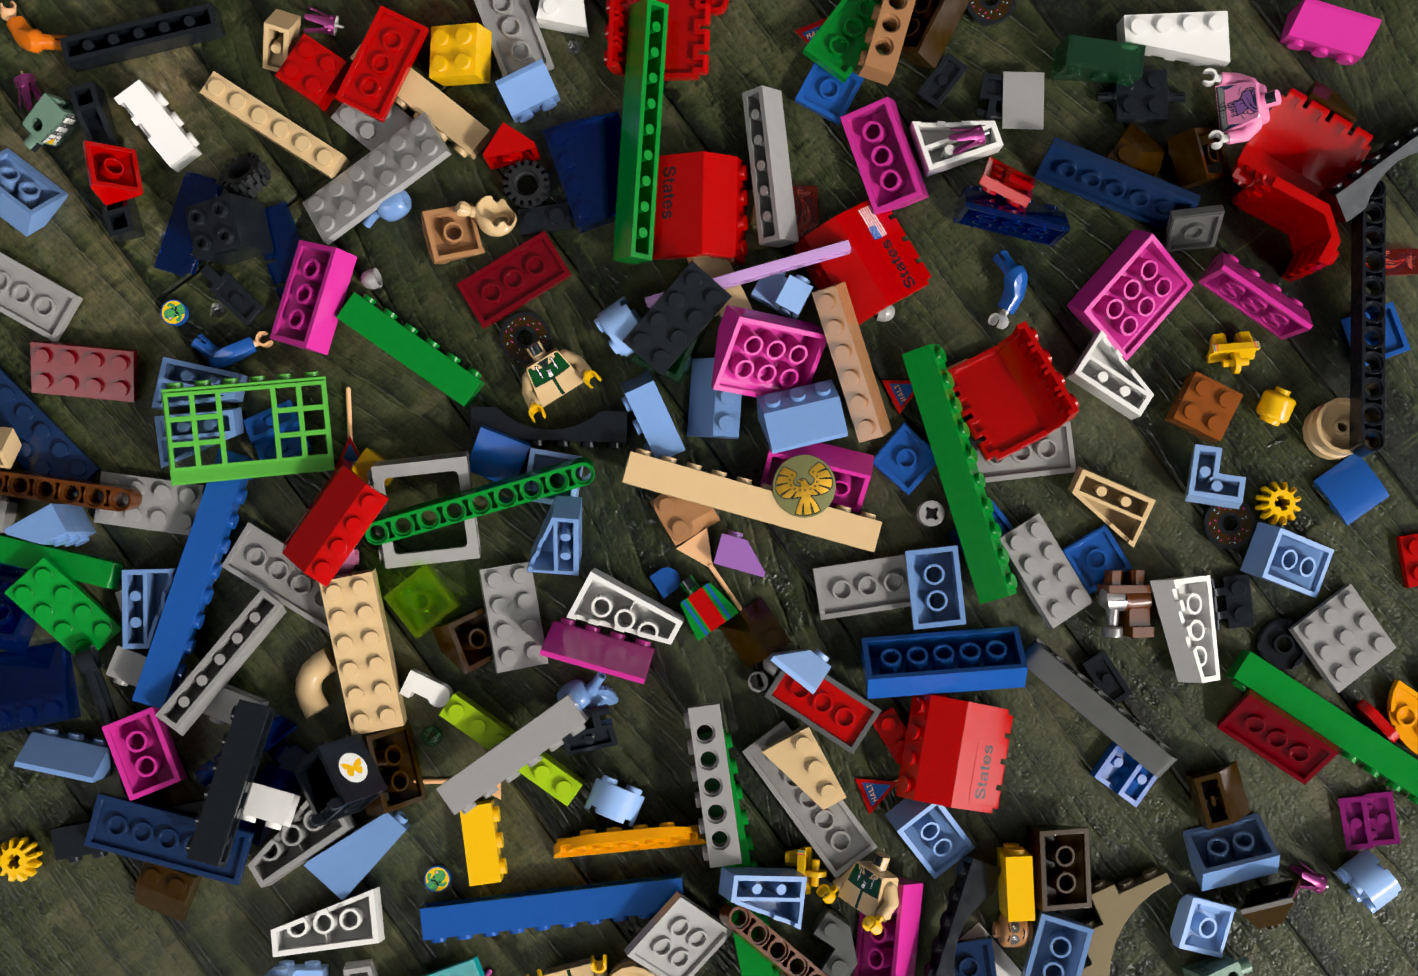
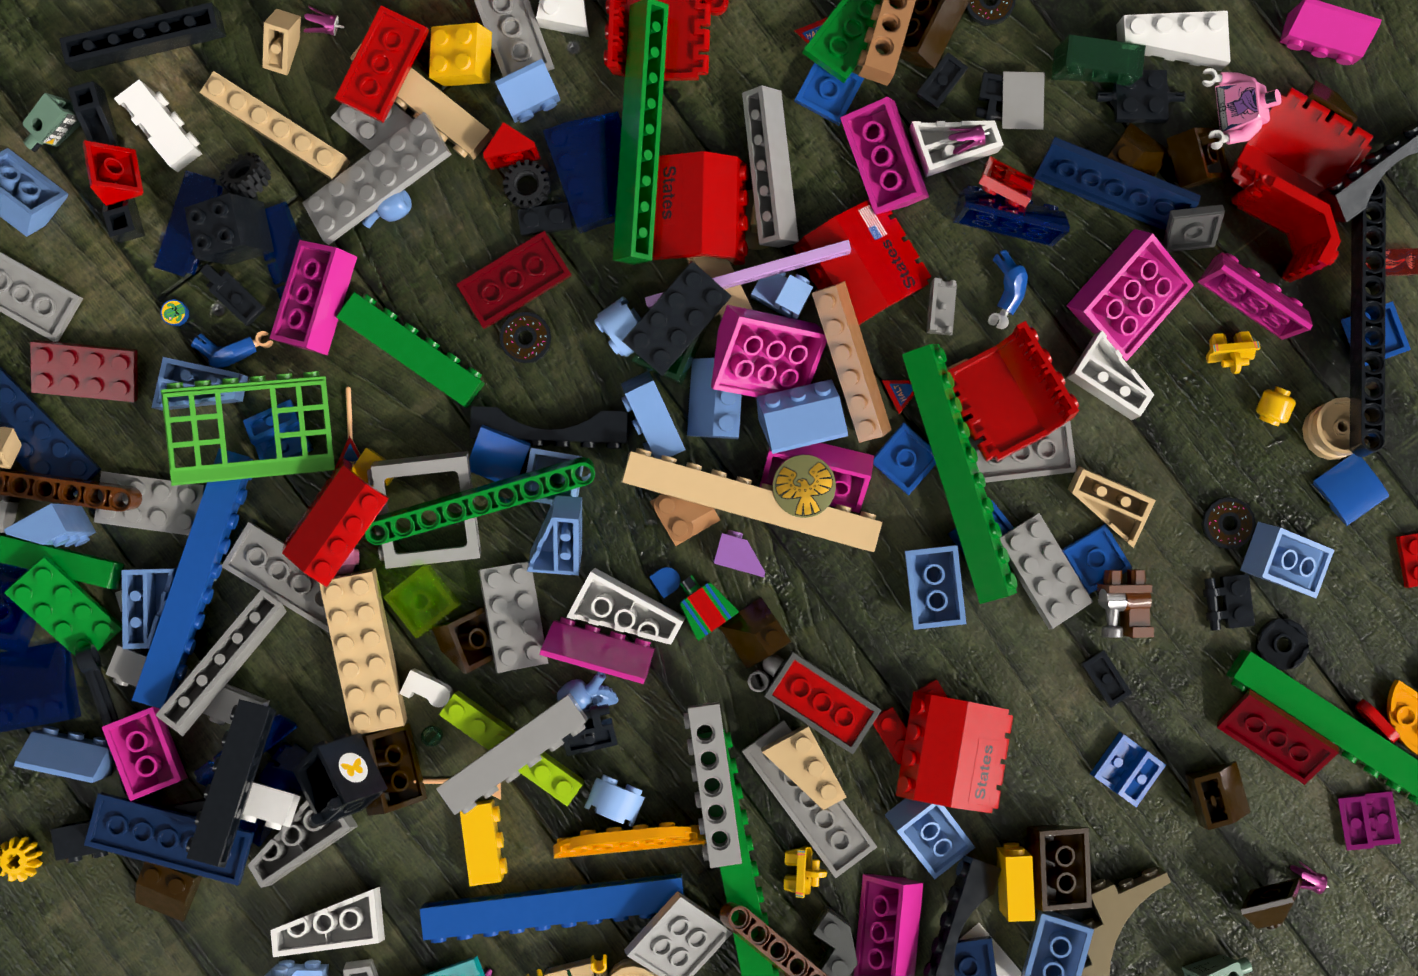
orange arm [0,1,66,54] -> none
flat silver piece [13,71,43,111] -> none
medium blue wedge [154,407,244,468] -> none
red brick [275,33,350,112] -> none
tan cylinder [295,647,338,719] -> none
medium blue slope [304,809,411,901] -> none
light grey hinge [361,267,383,290] -> none
medium nougat slope [421,203,485,264] -> none
tile [424,864,452,892] -> none
tan hair [454,195,517,237] -> none
tan torso [522,341,601,422] -> none
light nougat piece [676,528,742,611] -> none
medium blue wedge [718,867,807,930] -> none
light blue slope [769,648,831,694] -> none
clear red tile [792,186,819,239] -> none
light grey plate [812,554,911,620] -> none
tan torso [816,851,899,935] -> none
piece [855,778,898,814] -> none
blue brick [861,626,1028,699] -> none
light grey hinge [875,305,895,322] -> none
light grey wheel [916,500,945,527] -> none
medium nougat head [992,913,1033,948] -> none
dark grey beam [1024,638,1178,778] -> none
white wedge [1150,575,1220,683] -> none
dark orange brick [1165,371,1243,443] -> none
light blue slope [1170,893,1237,958] -> none
medium blue slope [1183,813,1280,891] -> none
light blue brick [1185,444,1246,509] -> none
yellow gear [1255,482,1302,525] -> none
light grey plate [1288,584,1396,693] -> none
light blue brick [1335,849,1402,914] -> none
none -> light grey hinge [926,278,957,335]

